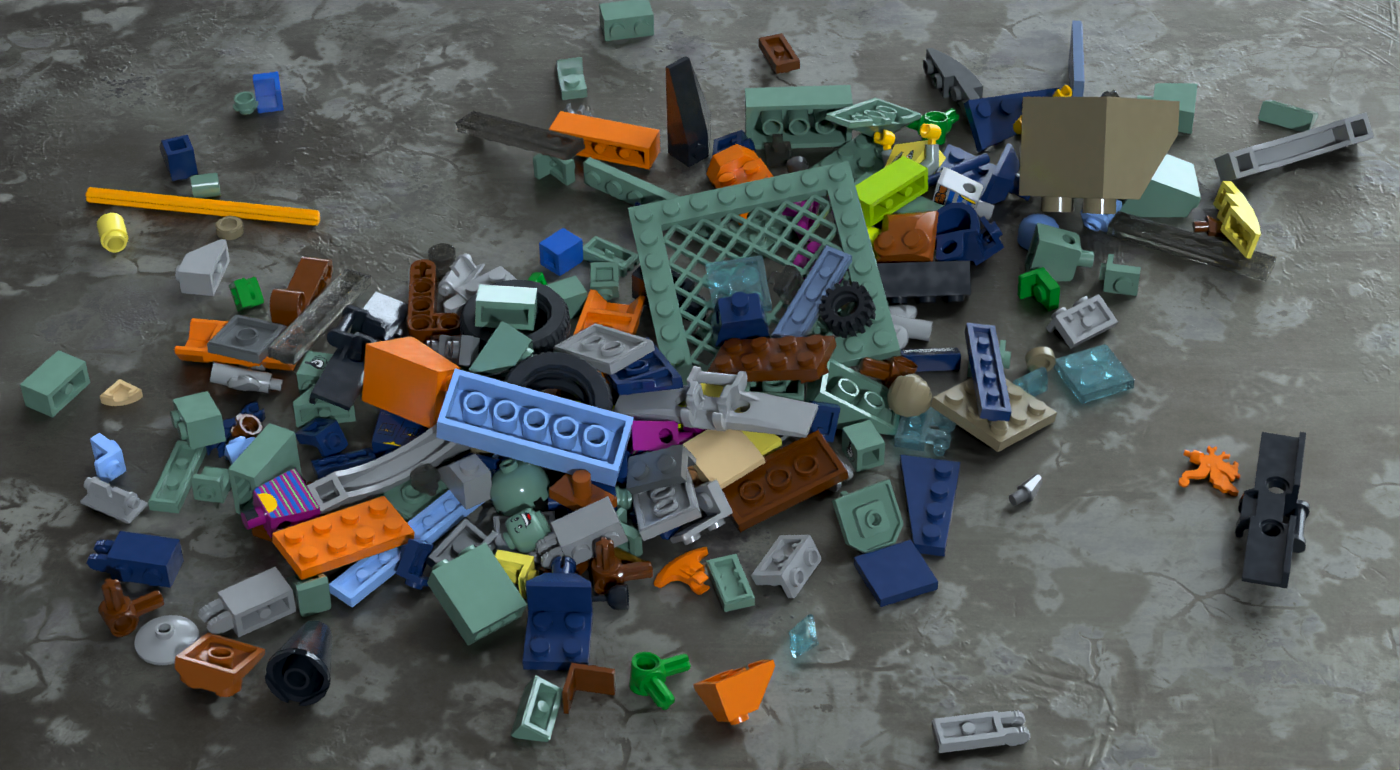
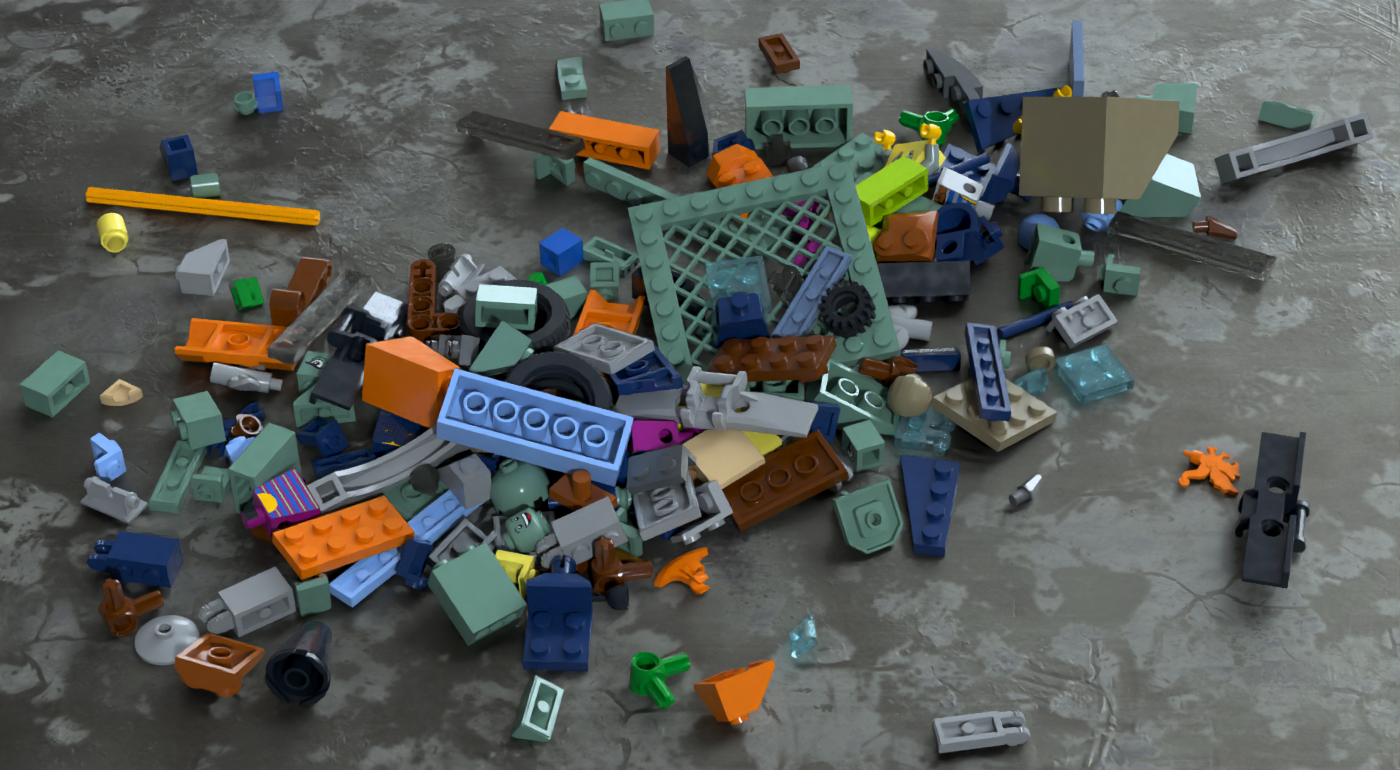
dark grey tile [207,314,288,364] -> none
dark tan tile [215,216,244,240] -> none
reddish brown bracket [562,663,616,714] -> none
sand green plate [706,554,755,612] -> none
light grey bracket [751,535,821,598] -> none
sand green wedge [826,97,921,139] -> none
dark blue tile [854,540,938,607] -> none
light yellow slope [1213,181,1261,258] -> none
none -> dark blue bar [997,301,1073,339]

